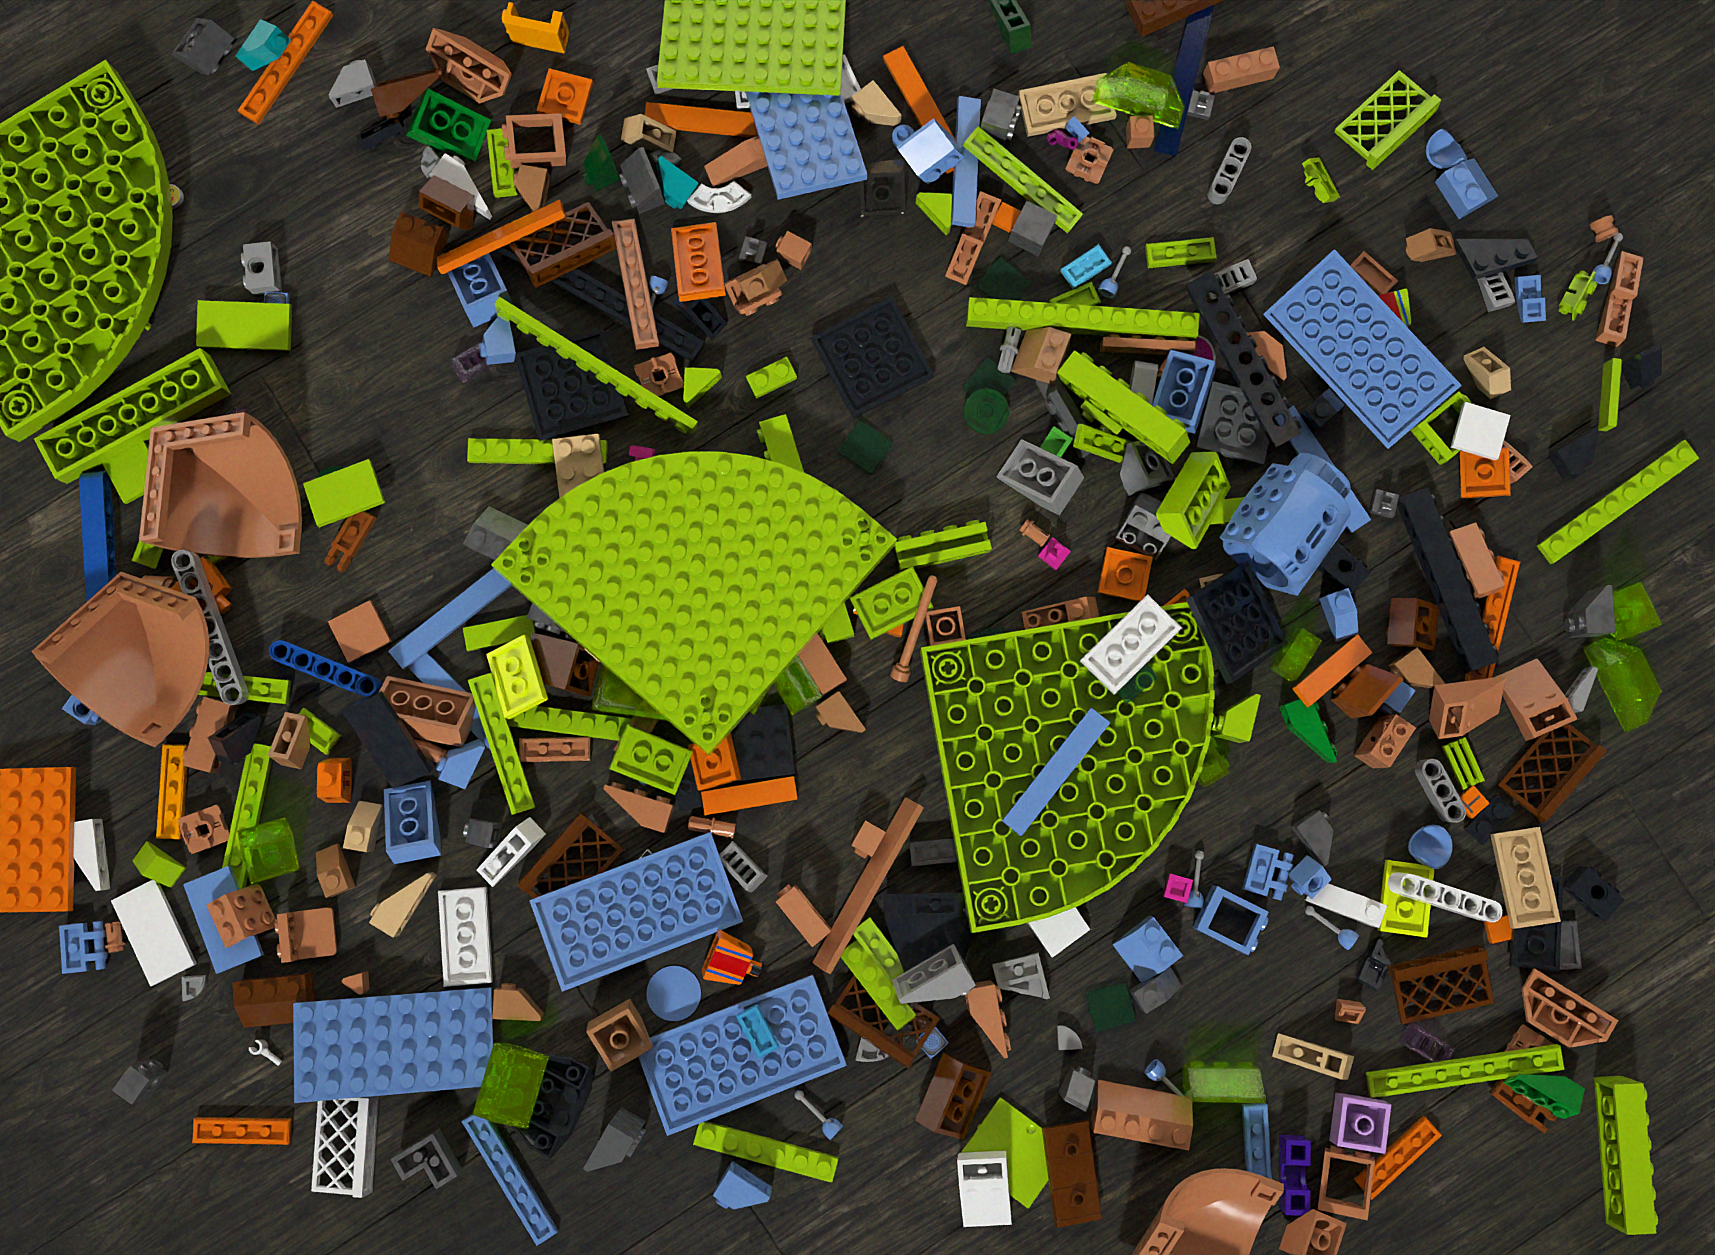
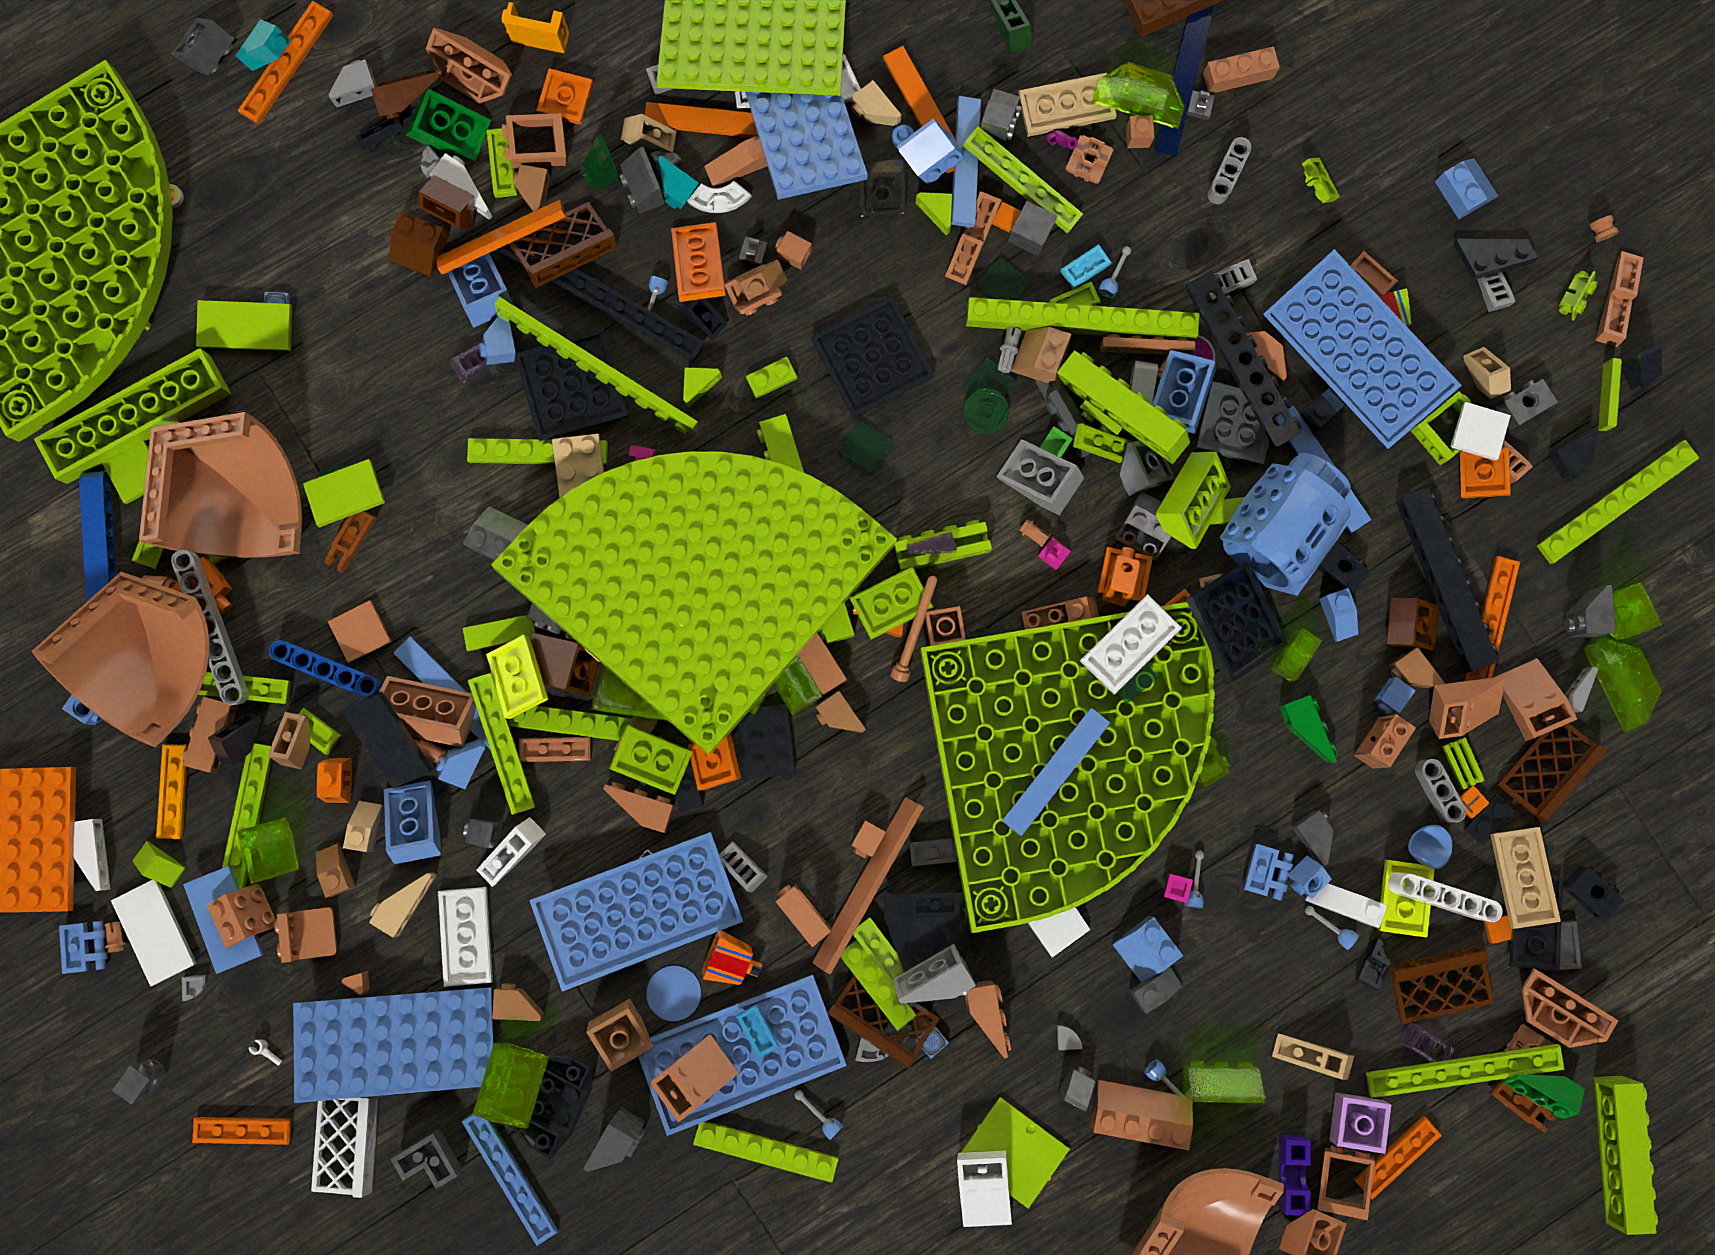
nougat piece [178,805,230,854] -> none
reddish brown slope [232,972,315,1028] -> none
light grey brick [241,241,282,296] -> none
medium blue tile [388,568,511,670] -> none
reddish brown fence [517,811,624,898] -> none
nougat tile [612,219,659,350] -> none
nougat piece [634,353,684,396] -> none
nougat axle [688,816,736,838] -> none
orange tile [701,776,798,815] -> none
medium blue slope [713,1161,772,1209] -> none
reddish brown slope [915,1053,992,1140] -> none
light grey wing [992,952,1050,999] -> none
reddish brown container [1042,1120,1102,1228] -> none
medium blue tile [1065,116,1089,143] -> none
clear green piece [1085,982,1136,1032] -> none
lime tile [1145,237,1217,268] -> none
medium blue window [1192,885,1269,955] -> none
lime slope [1211,694,1261,743] -> none
medium blue tile [1242,1103,1272,1179] -> none
orange tile [1292,635,1372,707] -> none
dark orange slope [1331,664,1404,719] -> none
lime fence [1334,70,1441,170] -> none
nougat slope [1335,999,1366,1024] -> none
flat silver tile [1369,489,1399,518] -> none
medium nougat slope [1406,228,1456,262] -> none
medium blue helmet [1426,129,1467,169] -> none
nougat brick [1447,523,1505,600] -> none
medium blue slope [1514,275,1546,323] -> none
hinge [1591,233,1623,284] -> none
none -> nougat slope [649,1034,739,1123]
none -> clear purple slope [906,532,957,554]
none -> orange torso [1102,547,1140,607]
none -> flat silver brick [1496,379,1558,430]

